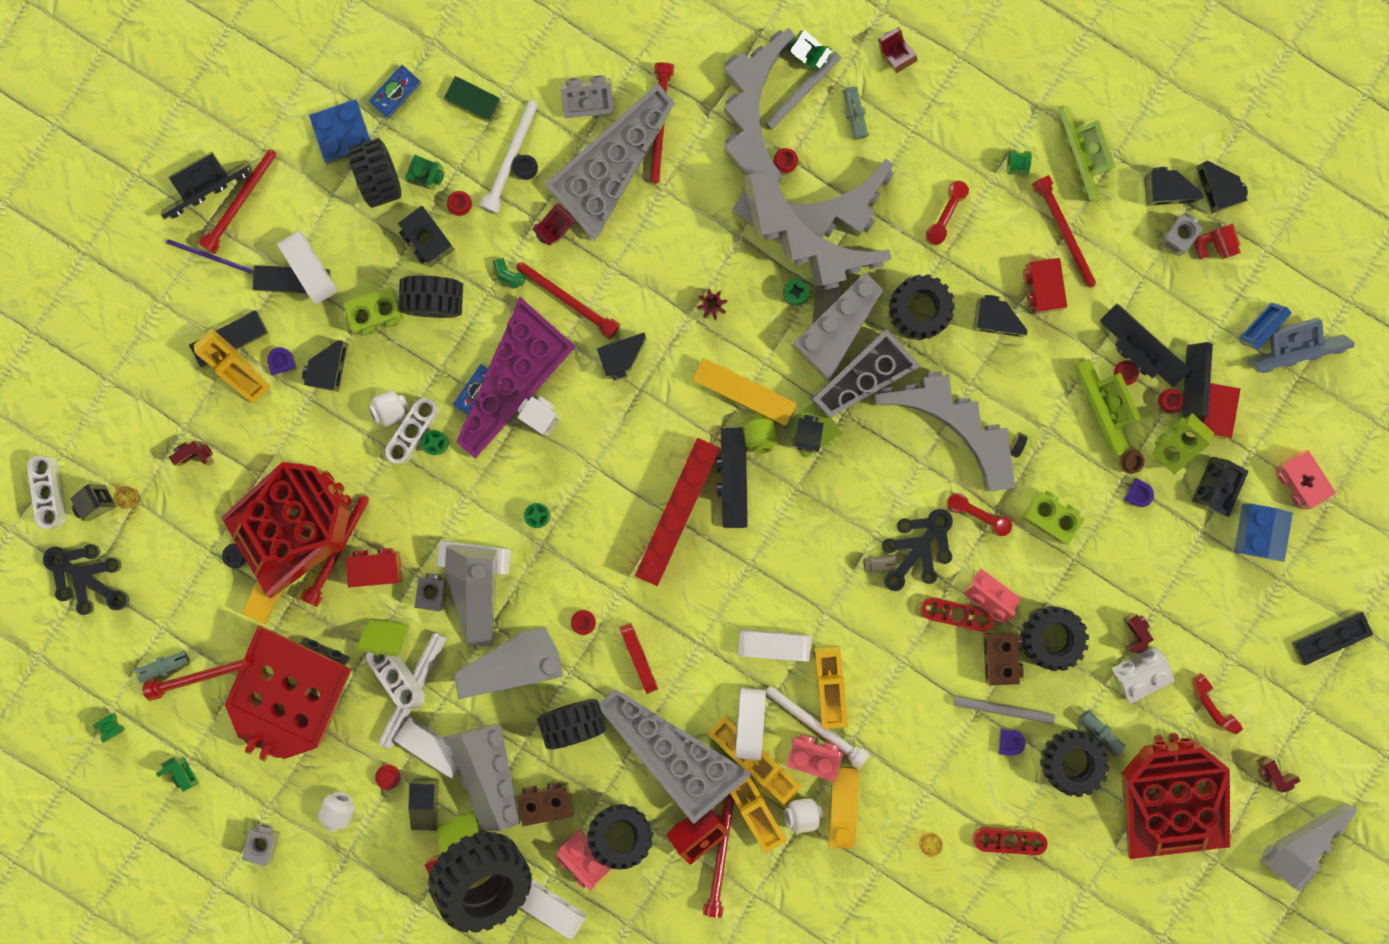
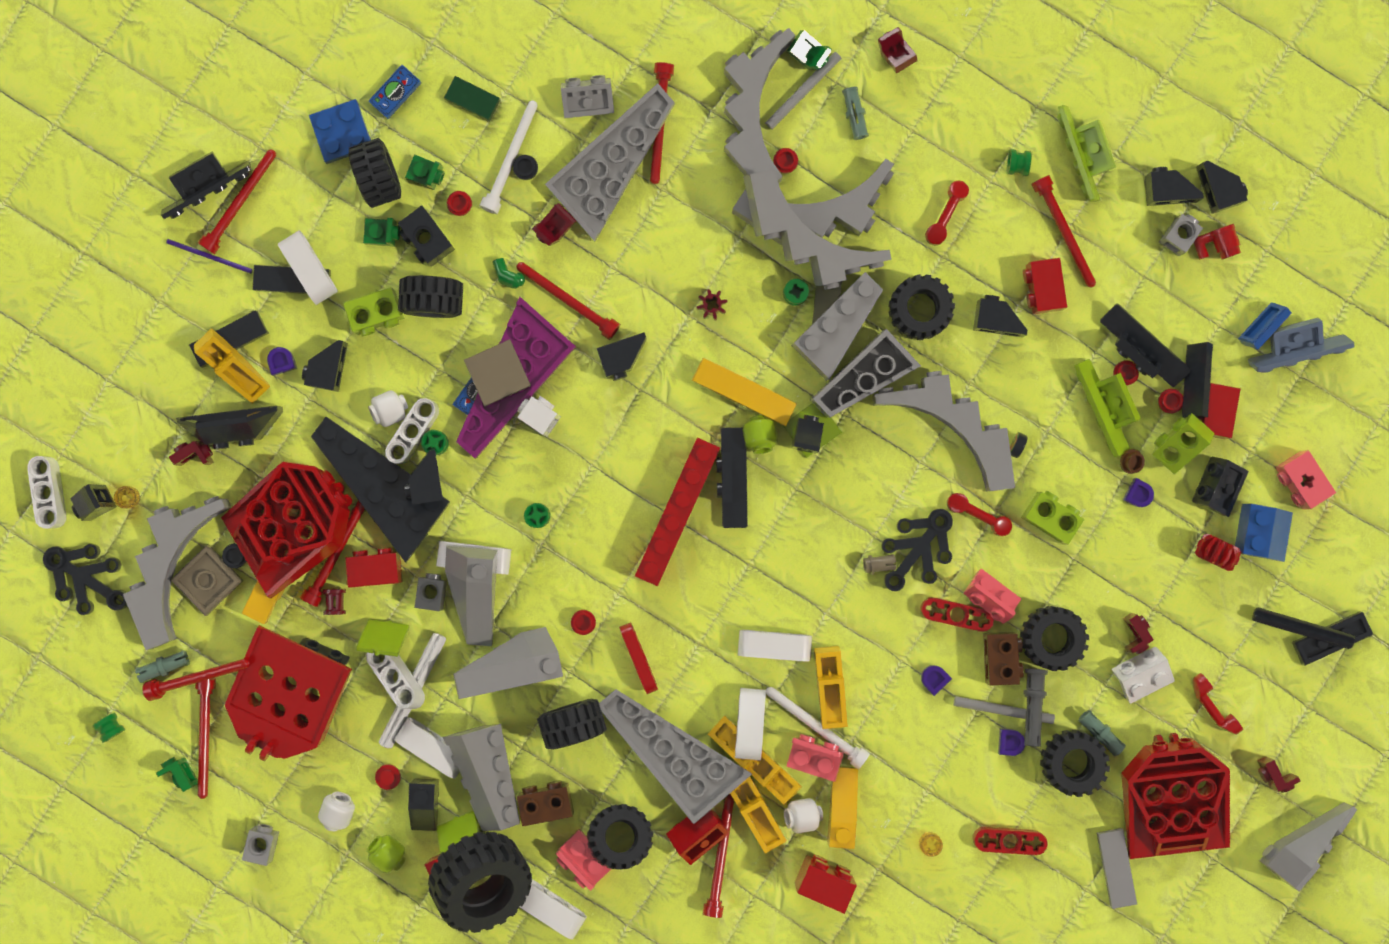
none -> light grey arch [123,496,231,650]
none -> dark tan tile [171,545,243,616]
none -> black wedge [176,405,283,450]
none -> red piece [195,678,216,799]
none -> black wing [311,417,450,563]
none -> dark red bush [323,589,346,615]
none -> green bracket [363,218,400,247]
none -> lime head [367,835,405,873]
none -> black slope [404,448,443,505]
none -> dark tan tile [464,339,531,407]
none -> red brick [794,854,857,914]
none -> dark purple tile [921,665,952,696]
none -> dark grey pin [1024,669,1048,747]
none -> light grey tile [1097,828,1137,909]
none -> red gear [1195,534,1242,571]
none -> black axle [1252,607,1355,649]

